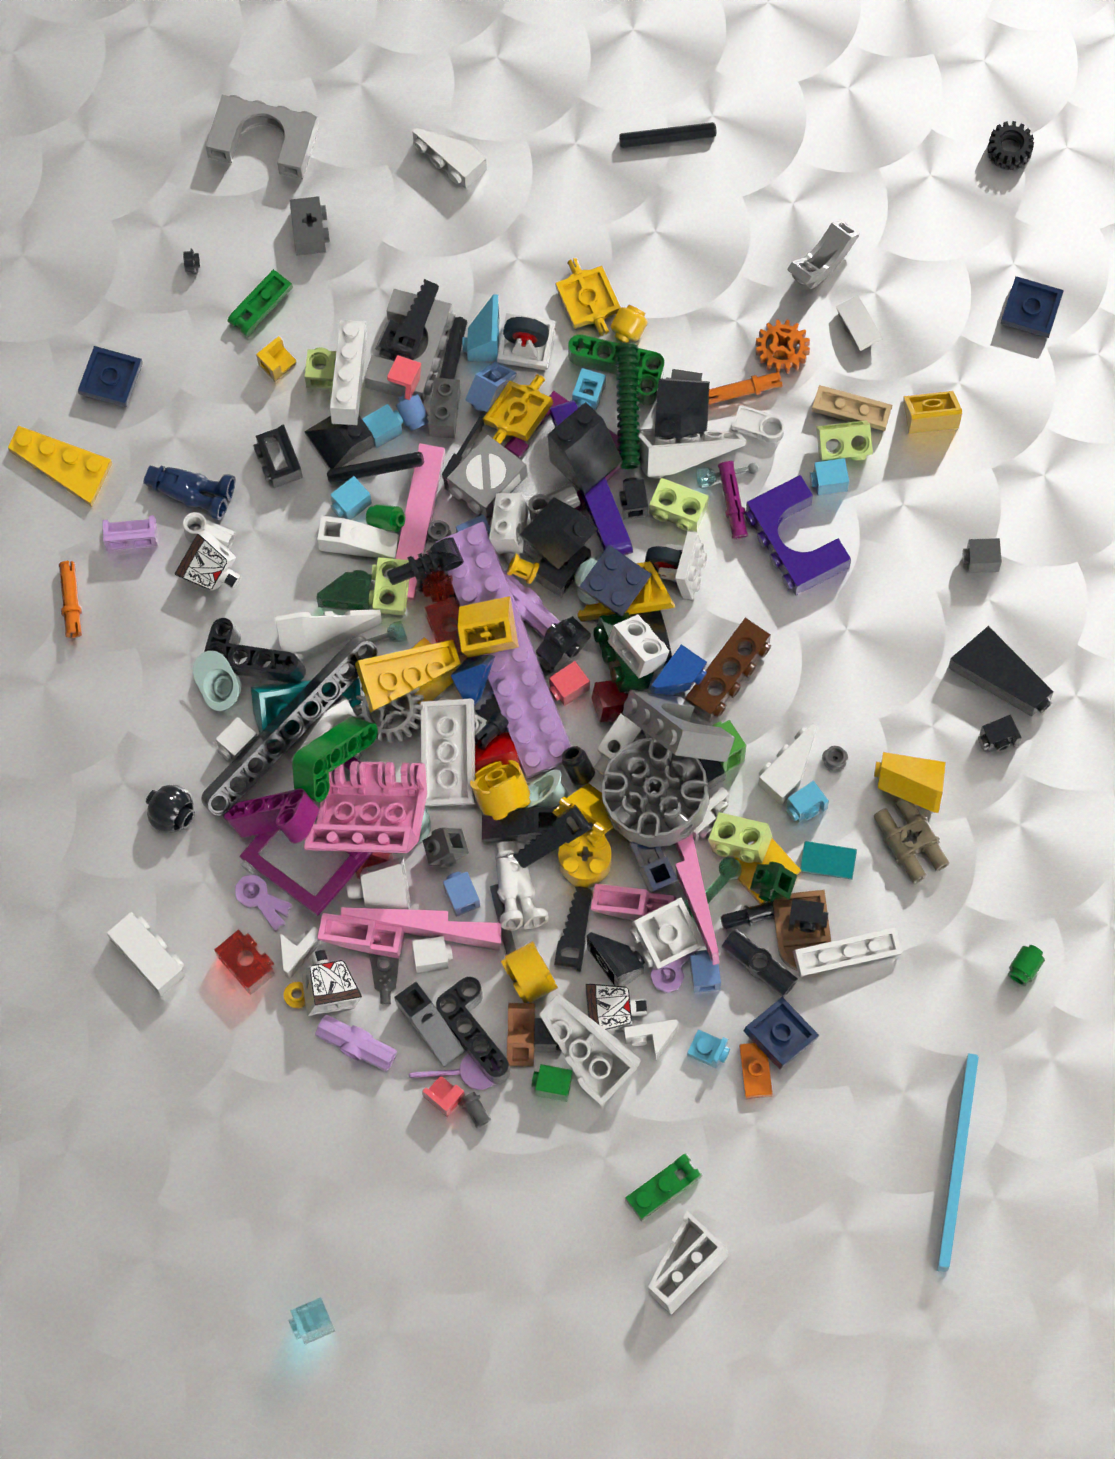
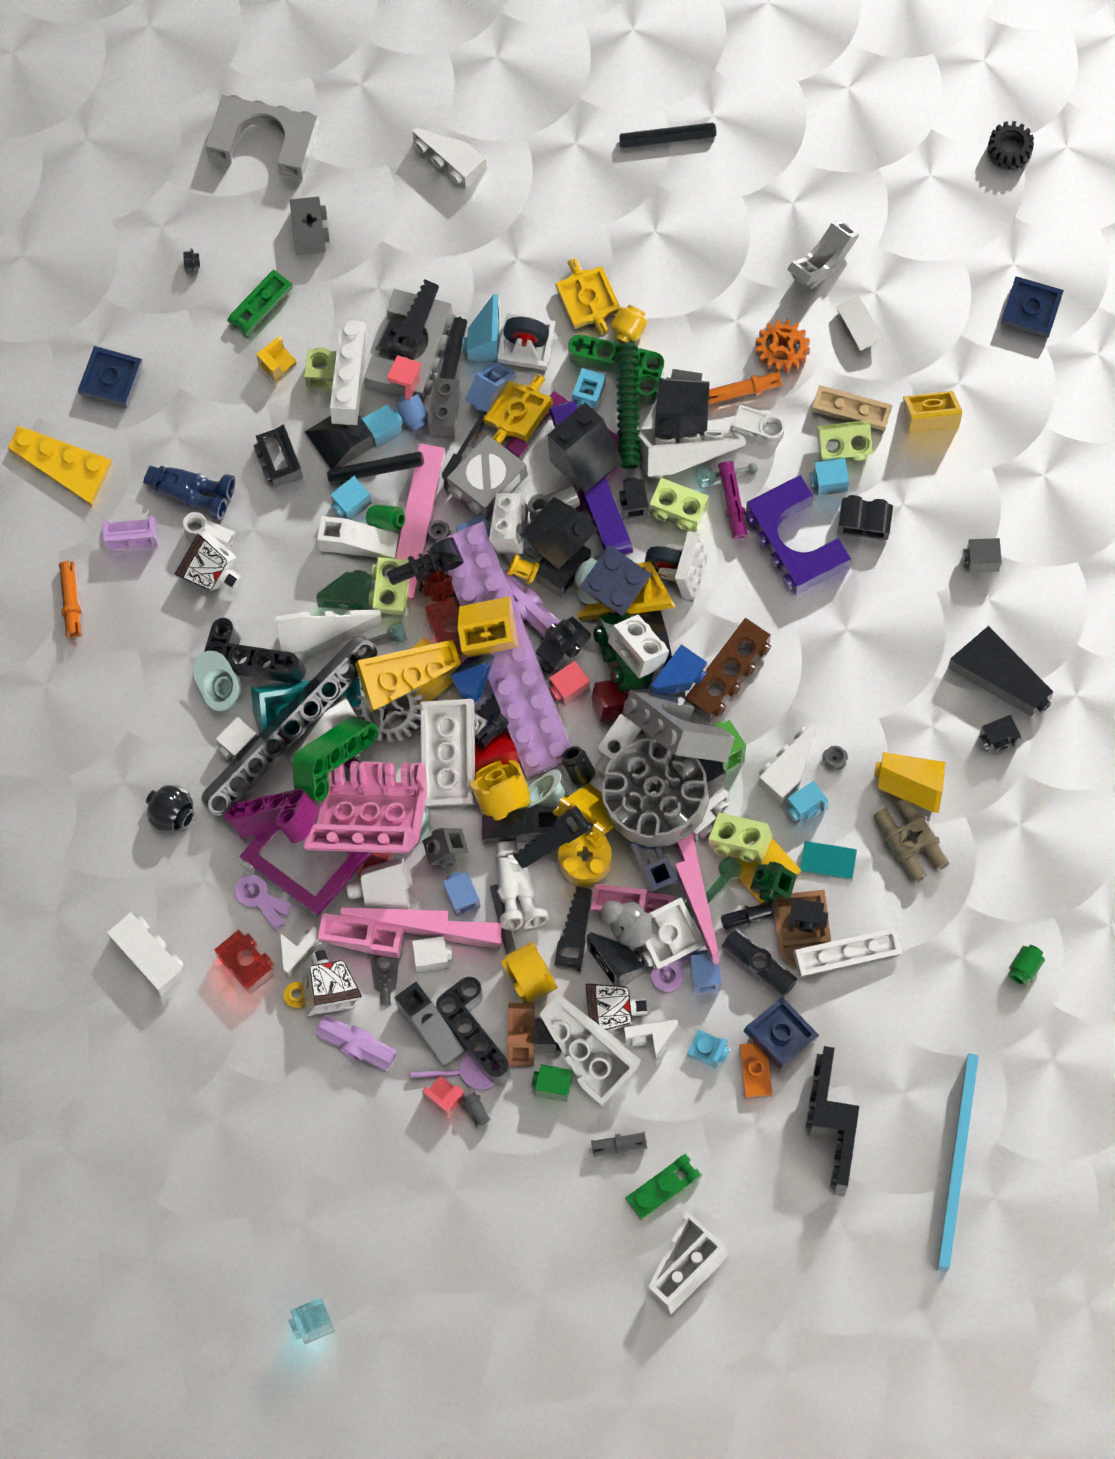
none -> dark grey pin [591,1131,647,1158]
none -> light grey piece [601,901,653,948]
none -> black bracket [805,1046,860,1197]
none -> black brick [837,495,893,540]

